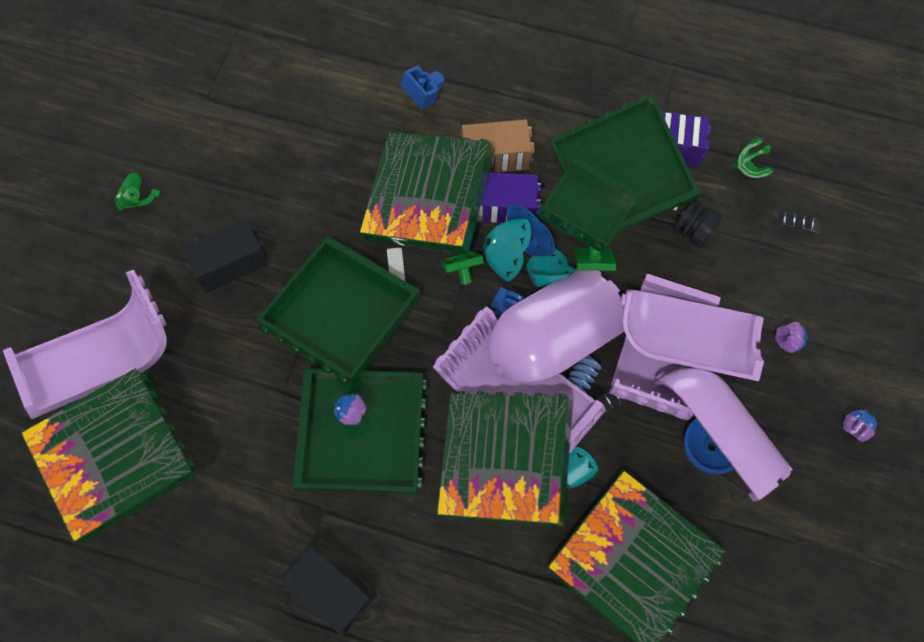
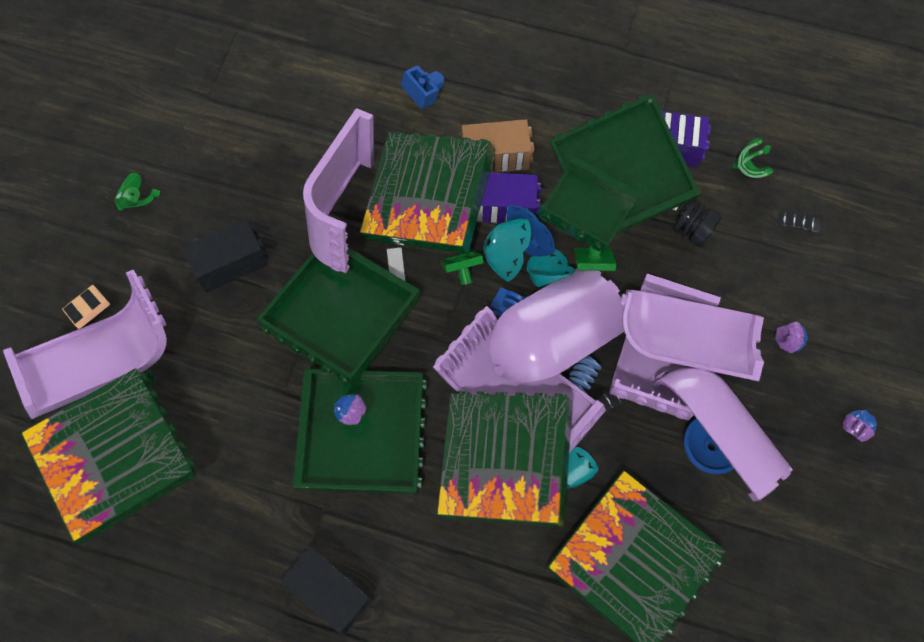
none -> tile [62,285,110,329]
none -> lavender panel [303,108,374,273]

